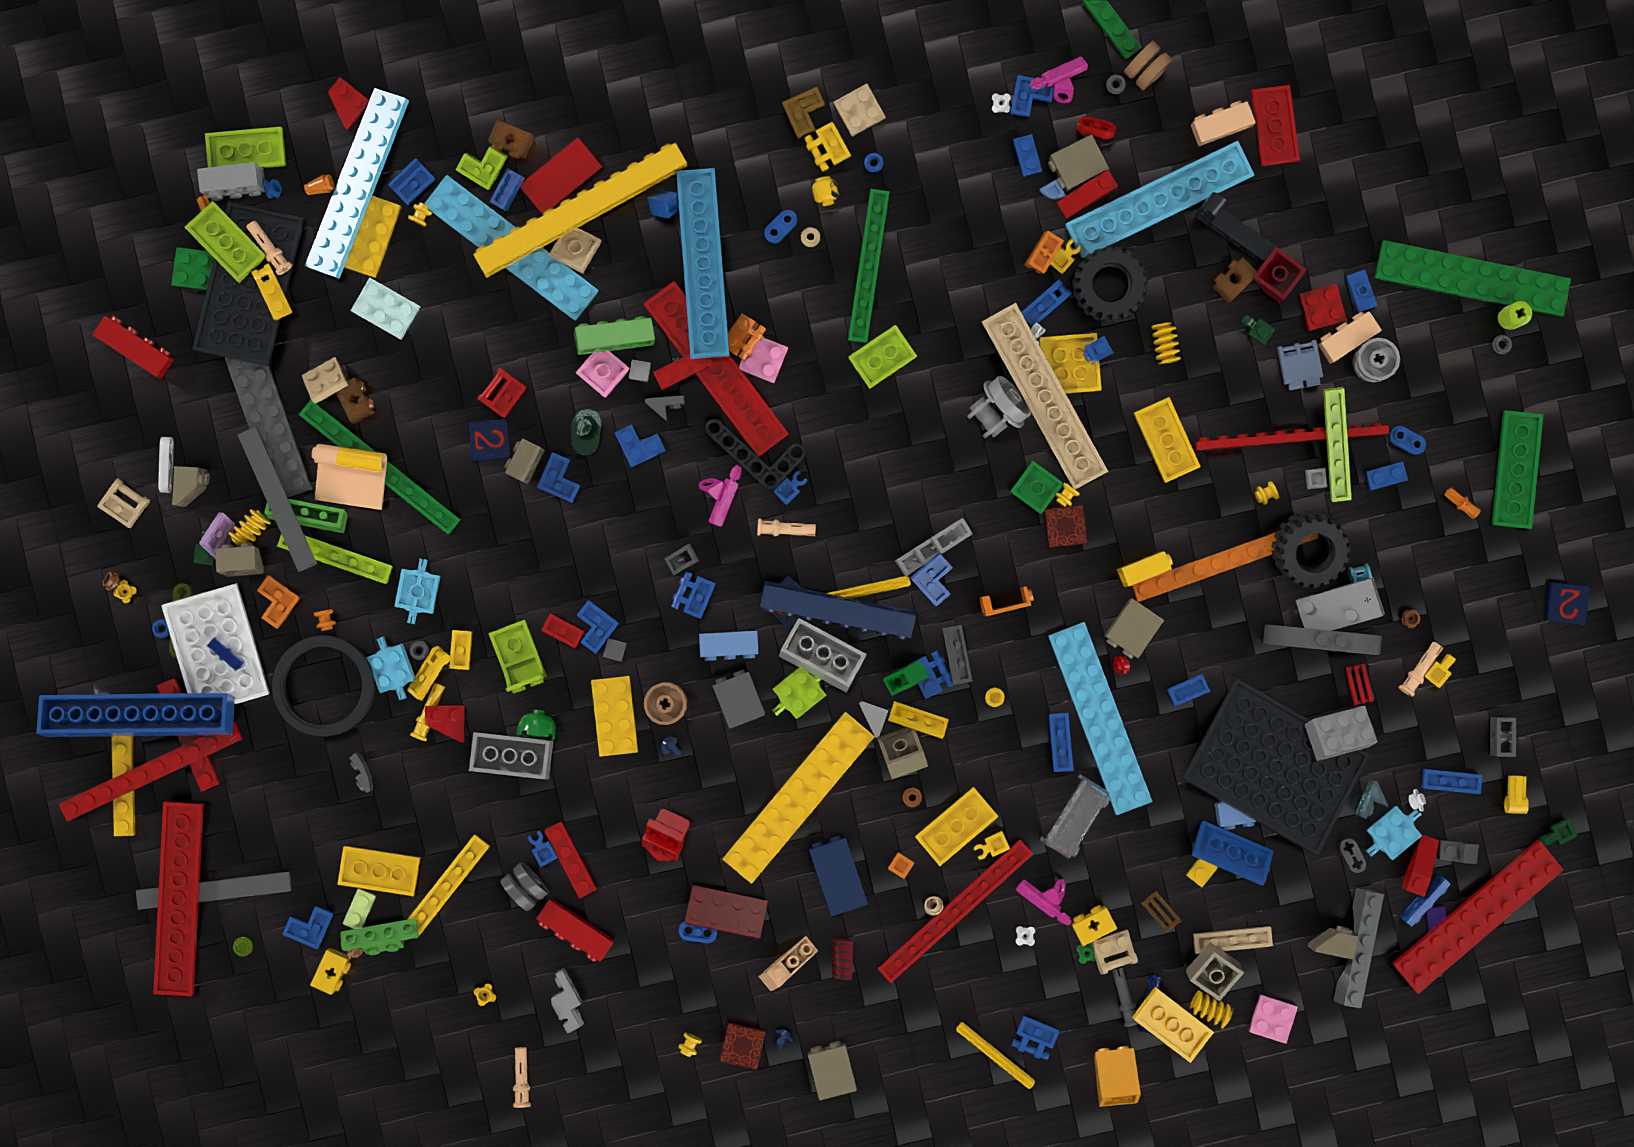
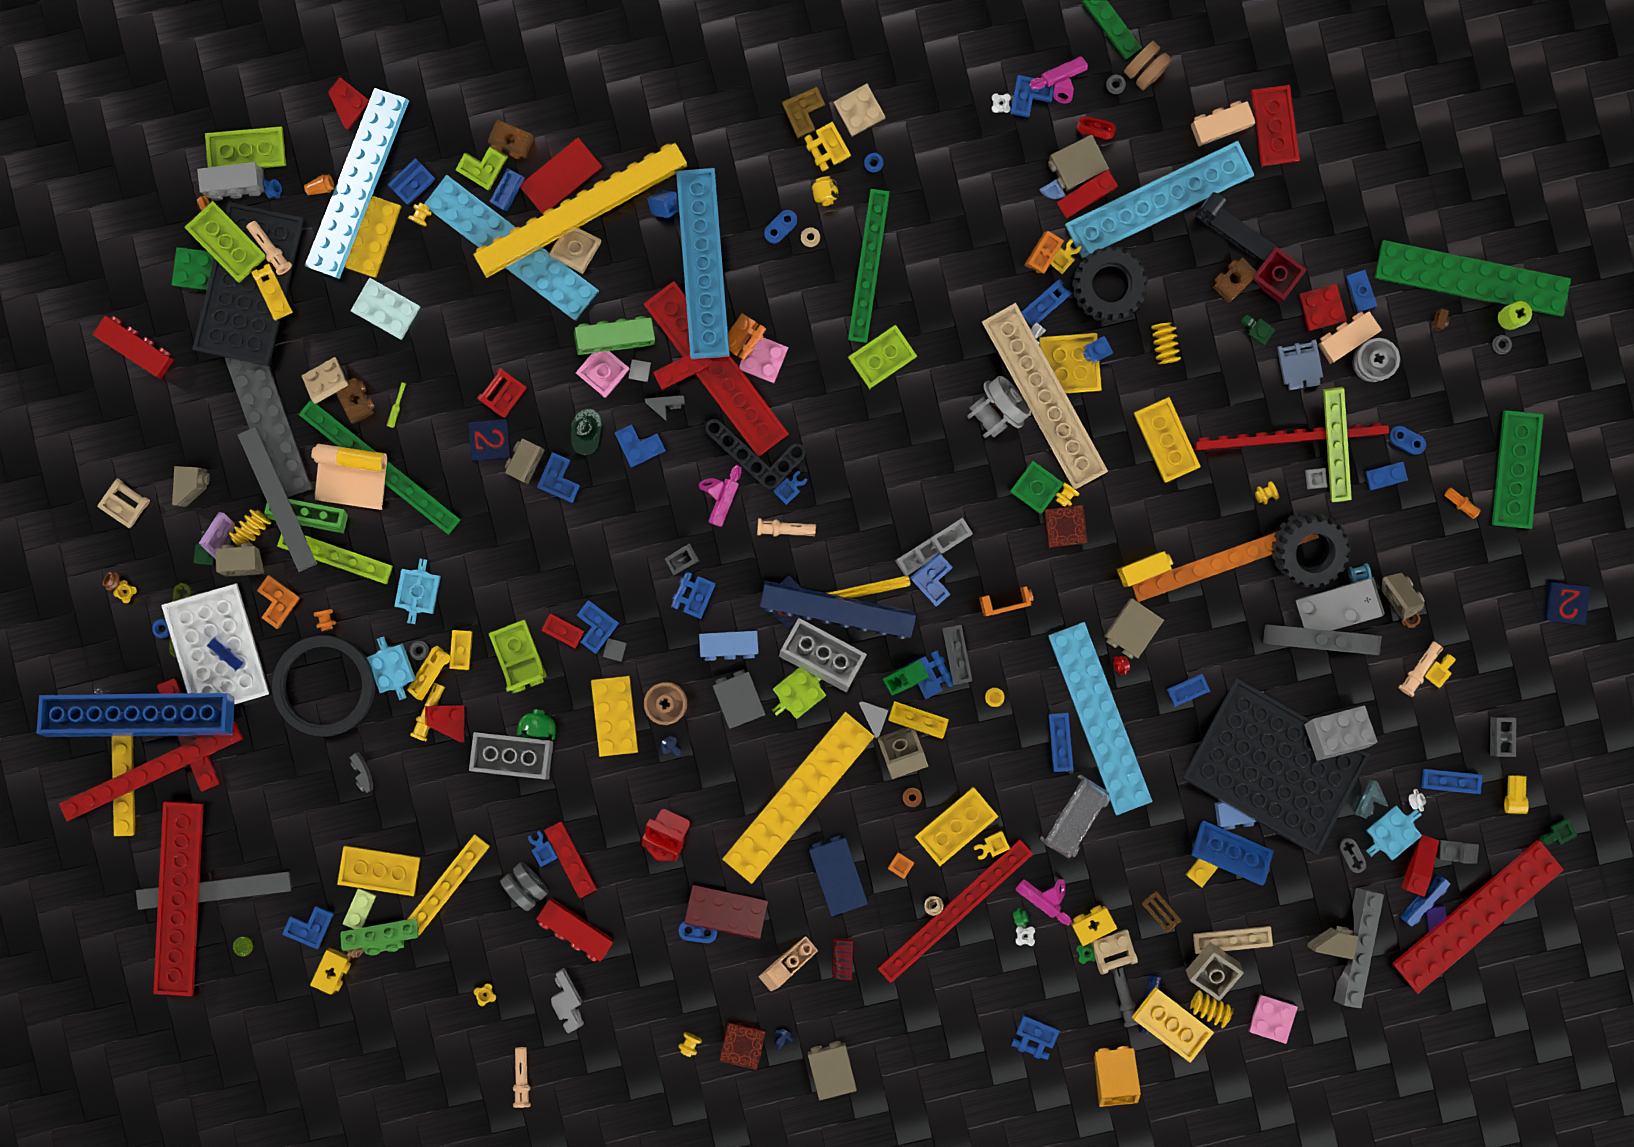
white beam [158,437,174,493] -> none
yellow axle [956,1022,1035,1089] -> none
blue plate [1013,134,1042,177] -> none
red tile [1345,663,1373,705] -> none
none -> lime piece [387,383,406,428]
none -> green plate [1013,908,1029,927]
none -> dark tan slope [1381,573,1425,621]
none -> reddish brown plate [1432,309,1450,331]

